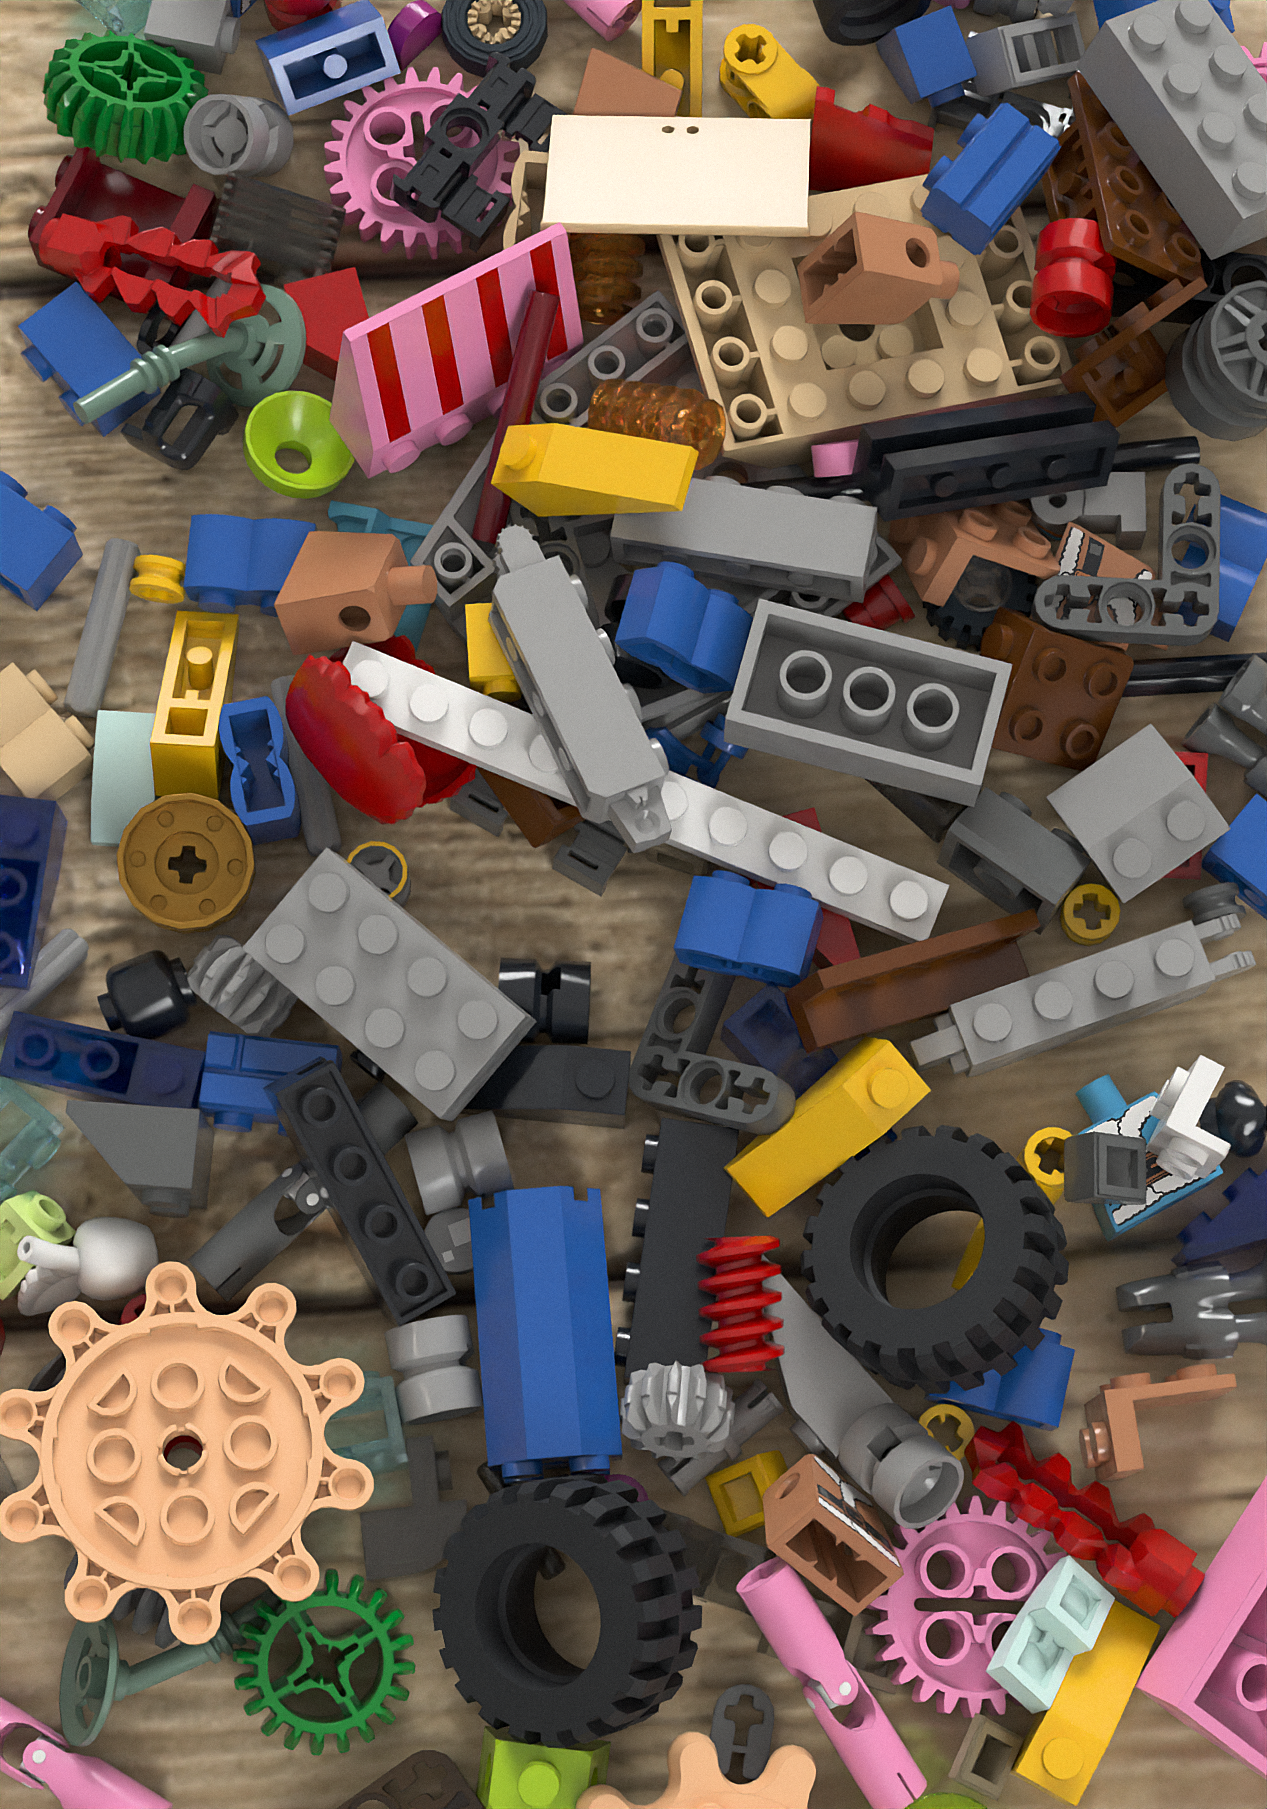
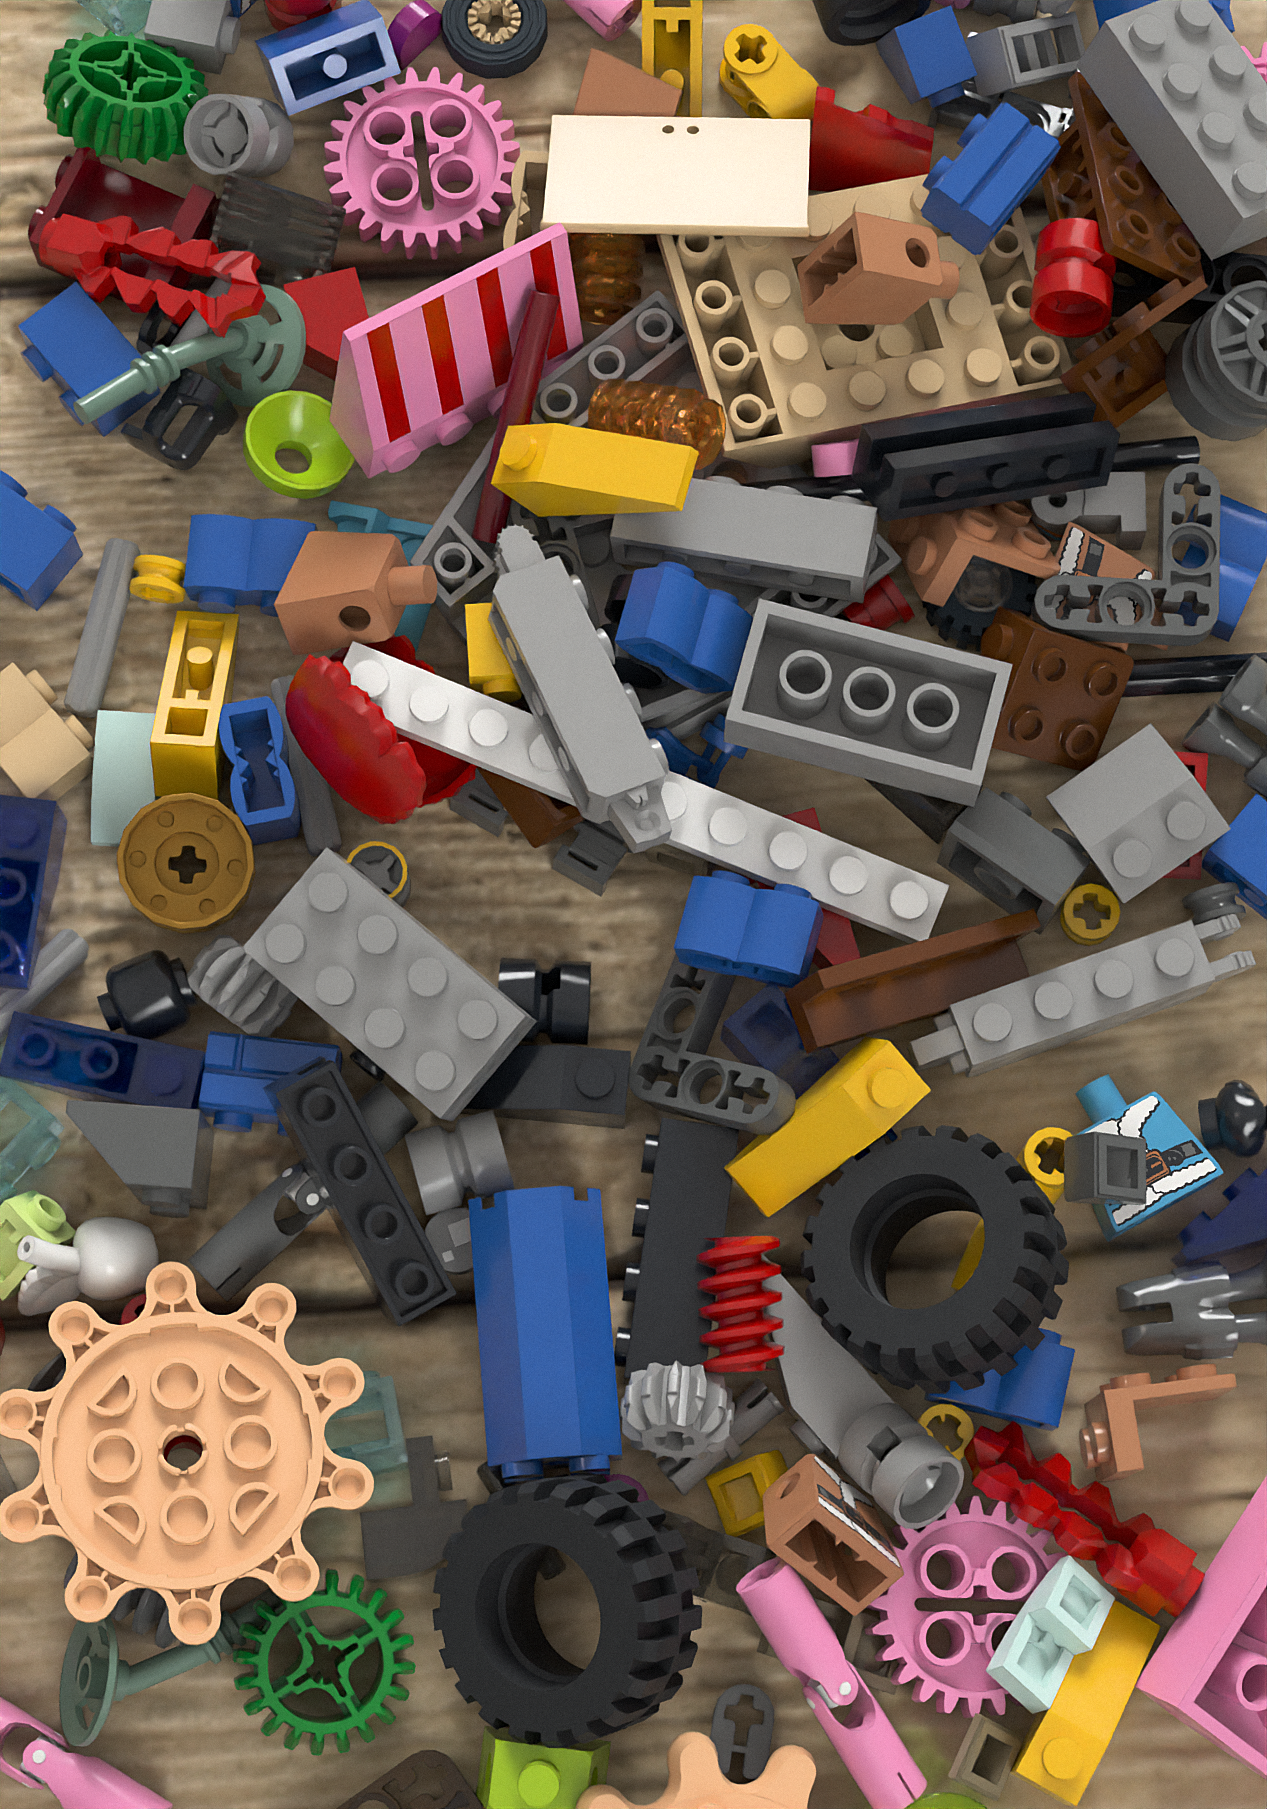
light grey wheel [384,1315,484,1426] -> none
black piece [390,52,568,252] -> none
white bracket [1146,1055,1231,1180] -> none

